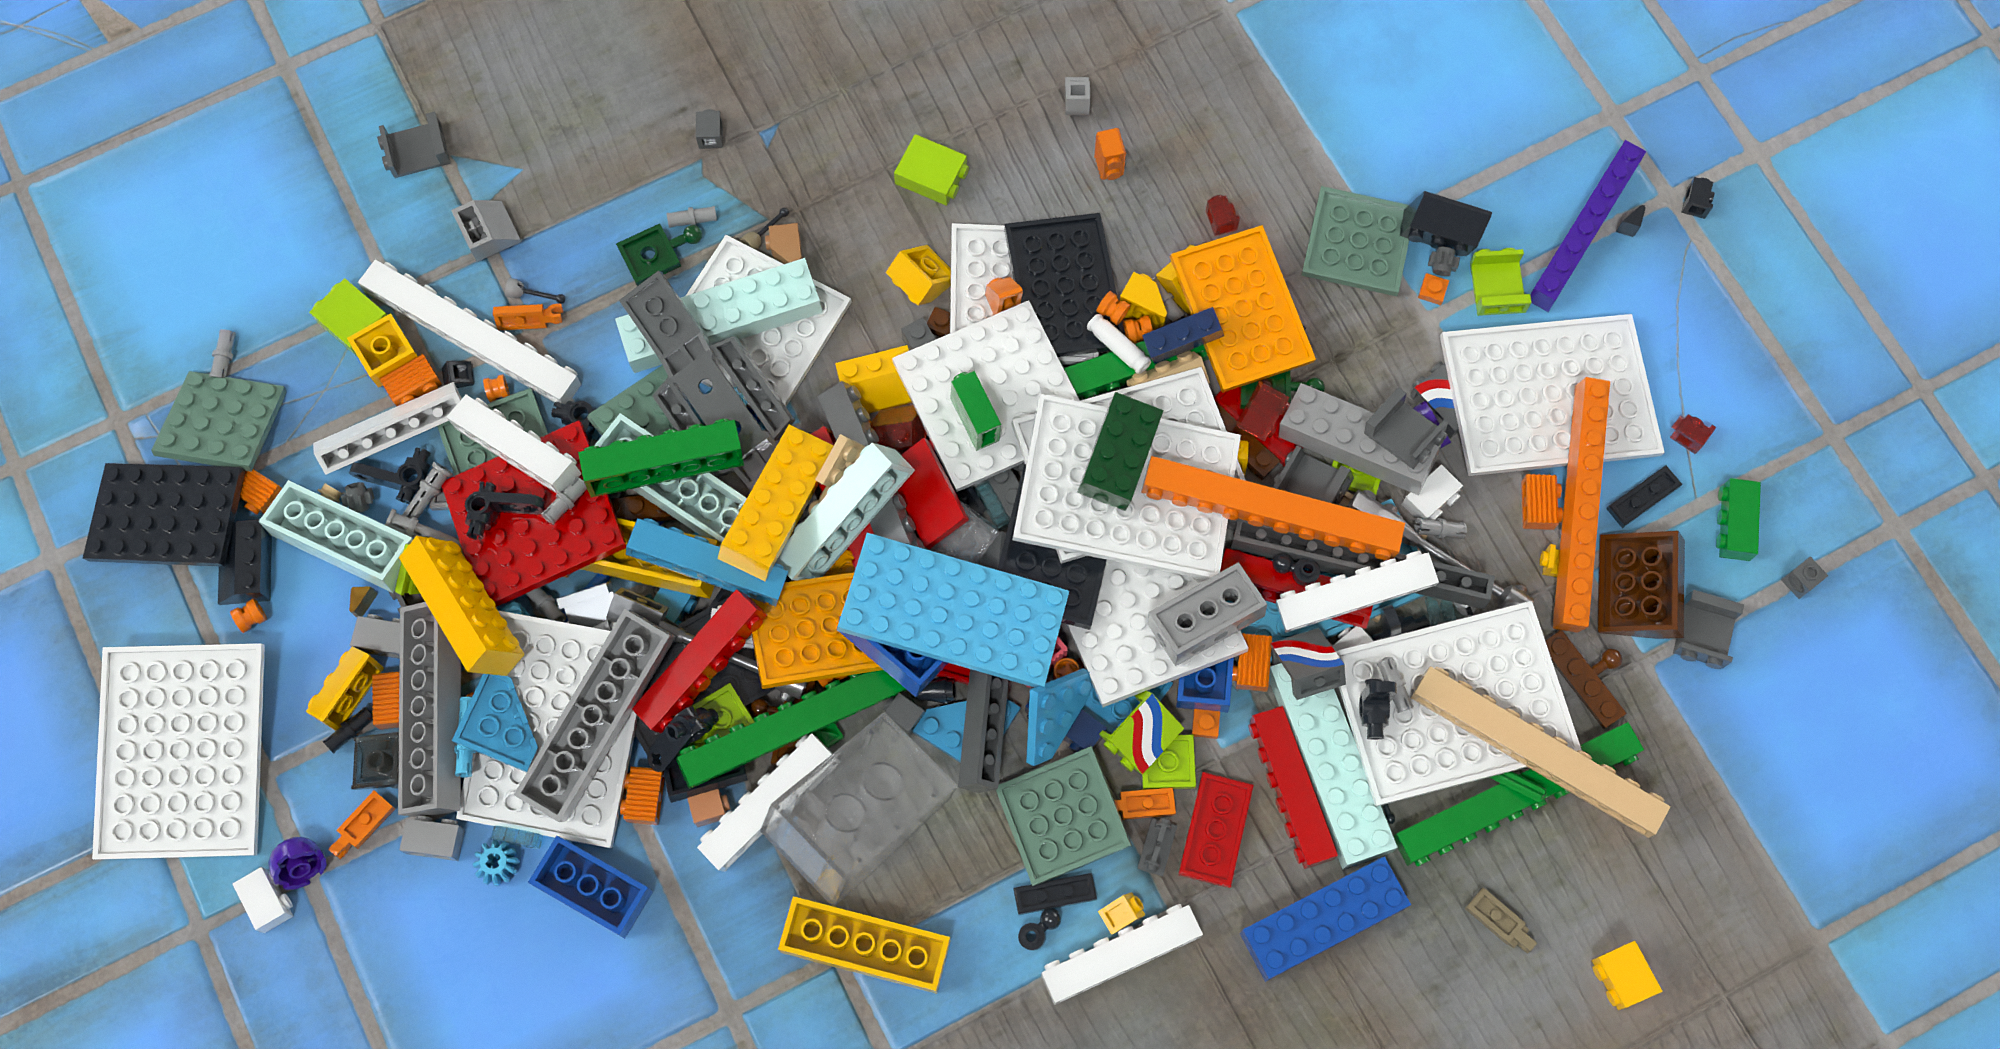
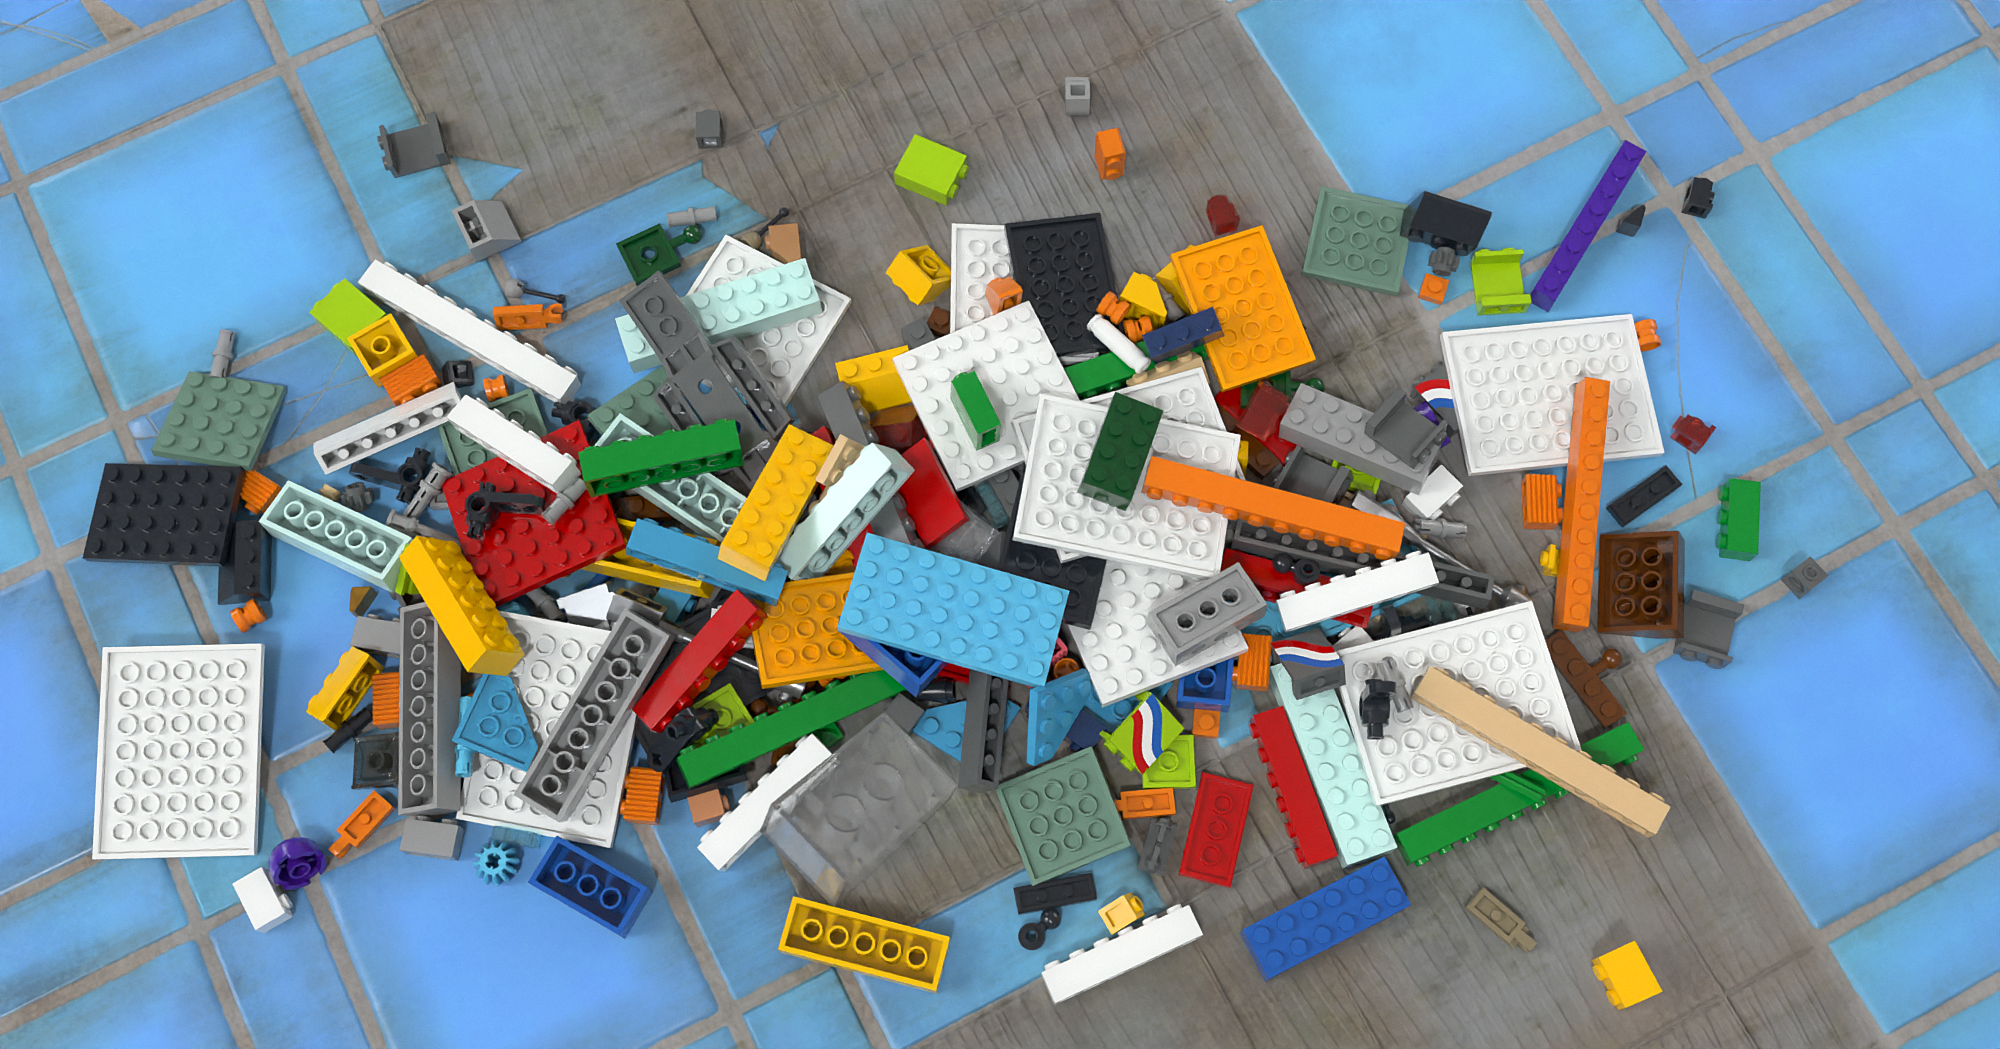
none -> orange wheel [1634,319,1662,352]

